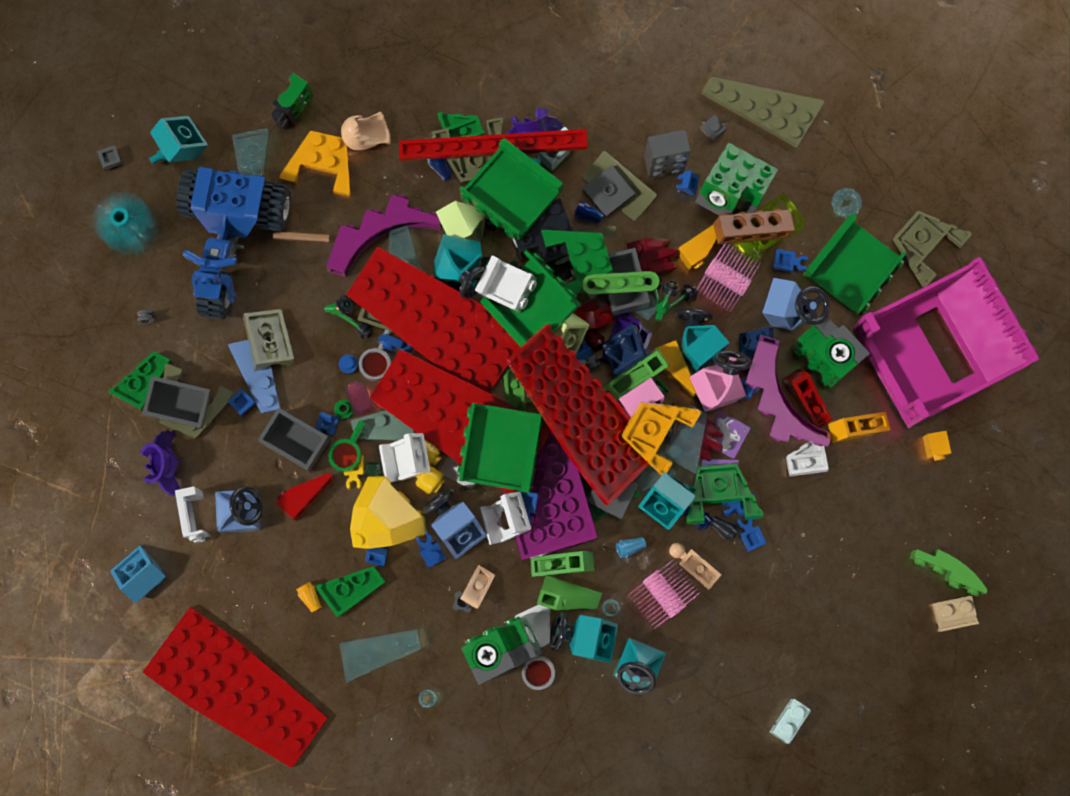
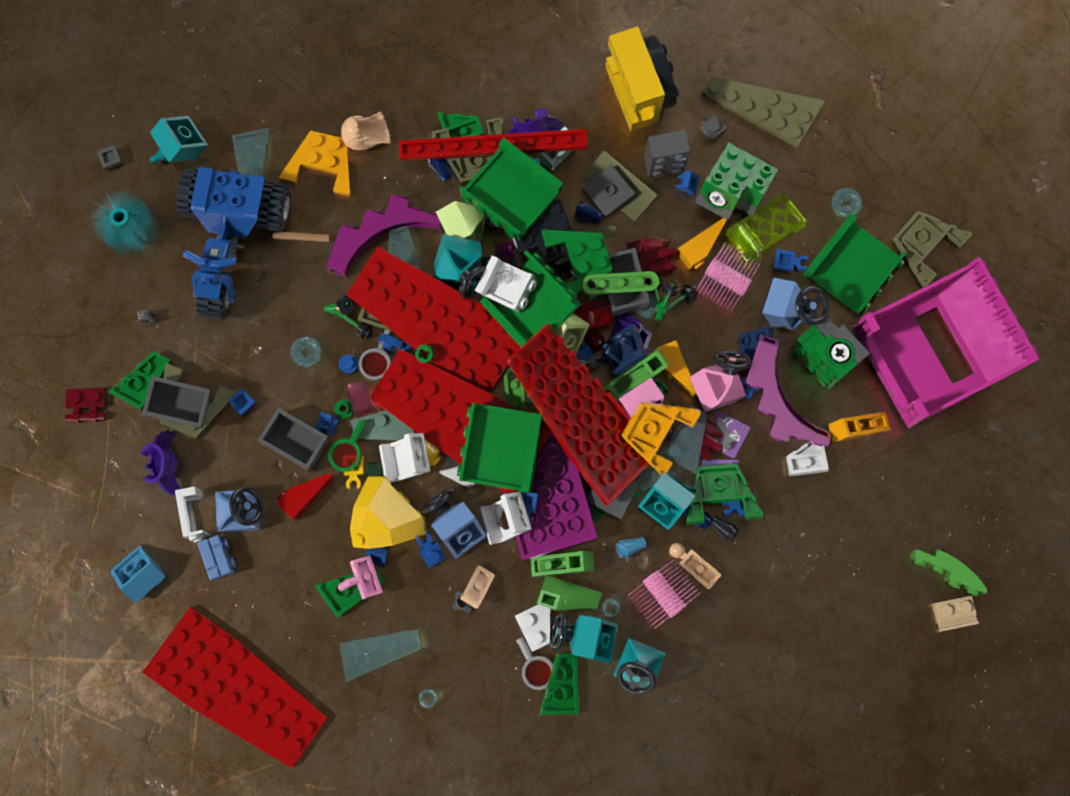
medium blue wing [228,339,281,414] -> none
olive piece [243,309,294,371] -> none
green hips [270,73,314,130] -> none
light orange cone [296,582,322,612] -> none
yellow head [415,466,444,494] -> none
piece [461,616,543,685] -> none
teal piece [675,308,729,373] -> none
dark orange brick [713,208,795,245] -> none
blue plate [737,519,766,552] -> none
light aqua brick [769,699,811,744] -> none
red slope [783,369,833,428] -> none
light orange brick [923,431,951,461] -> none
none -> dark red plate [65,388,106,423]
none -> medium blue brick [197,535,236,581]
none -> clear light blue gear [290,337,321,367]
none -> bright pink plate [338,555,383,600]
none -> green bush [415,344,434,363]
none -> magenta tile [494,242,515,263]
none -> clear plate [495,267,517,284]
none -> green wing [539,654,579,715]
none -> yellow piece [605,26,679,132]

